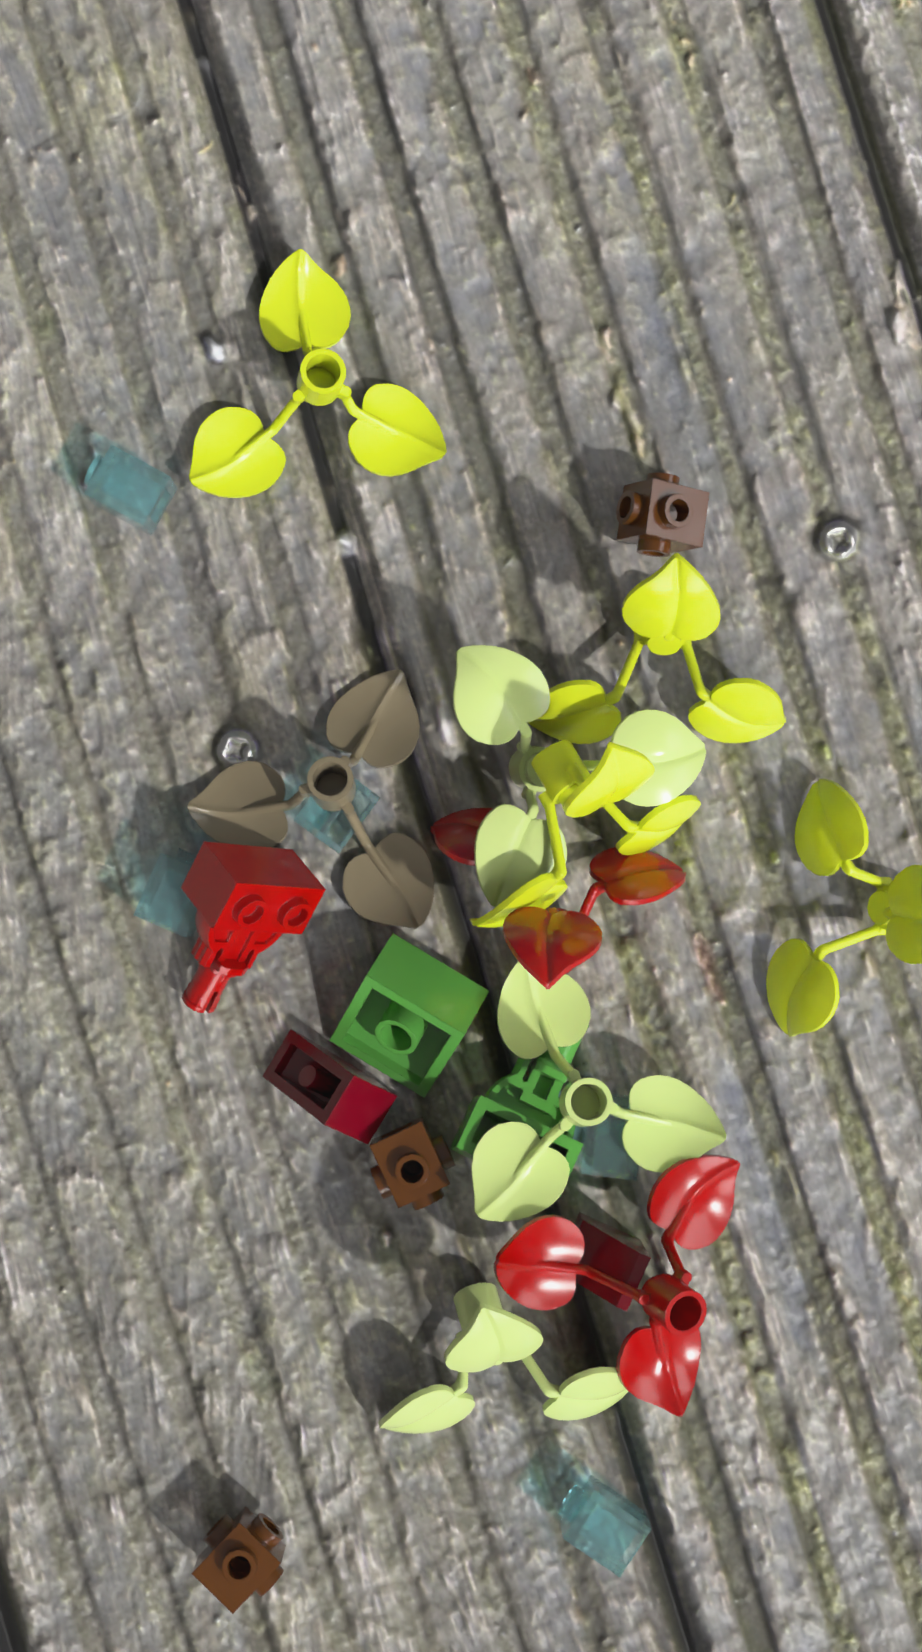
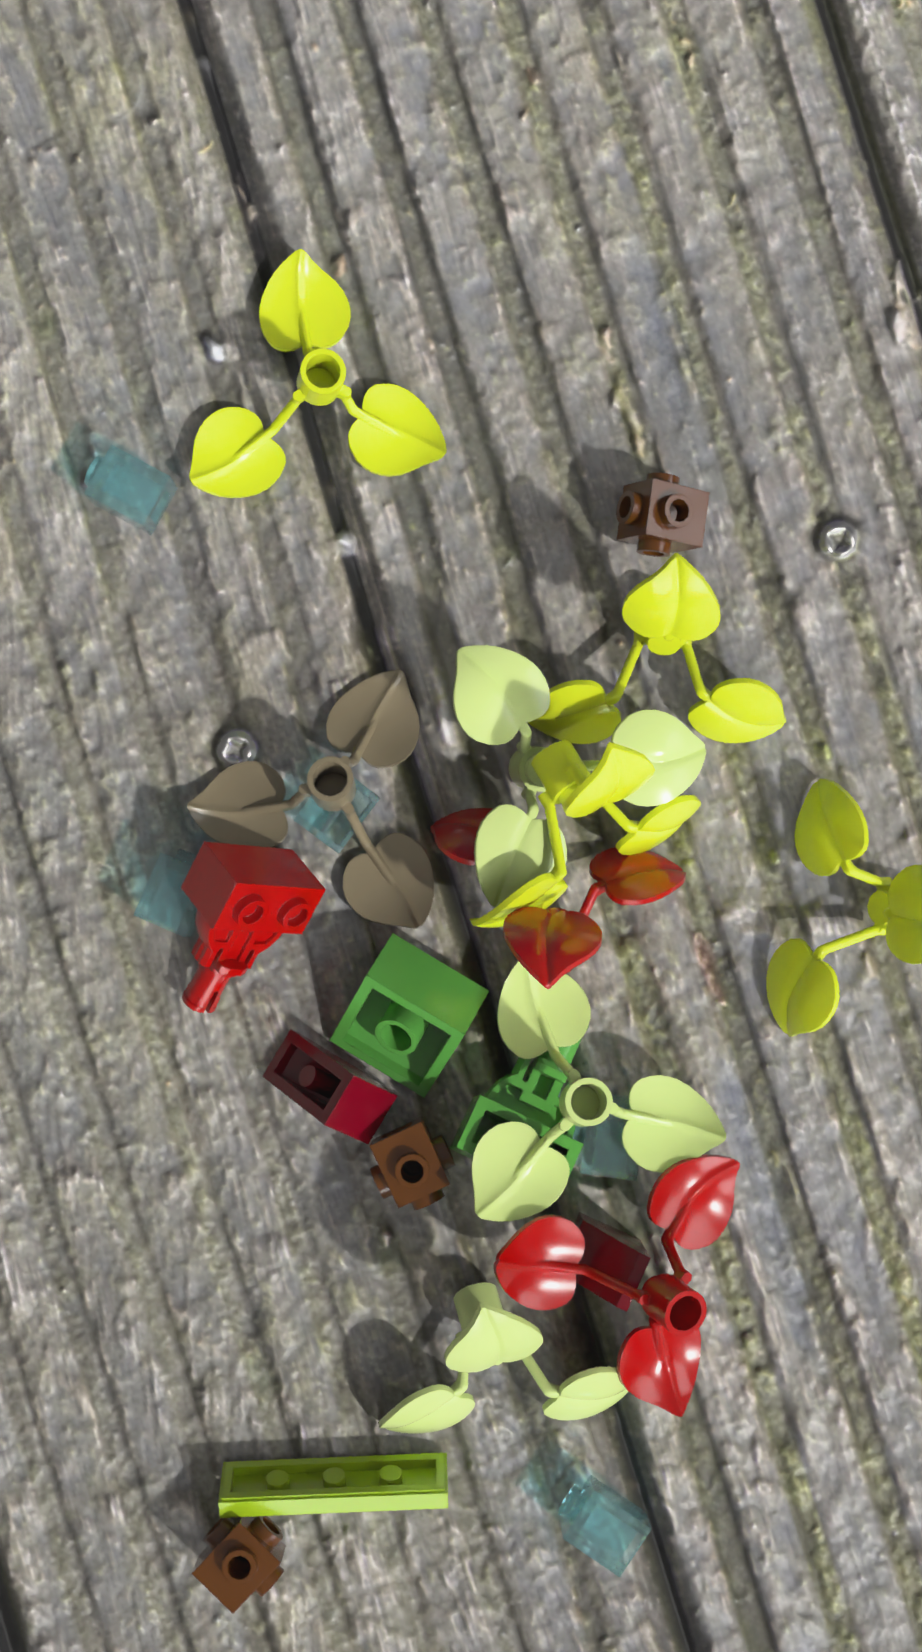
none -> lime tile [218,1453,448,1518]

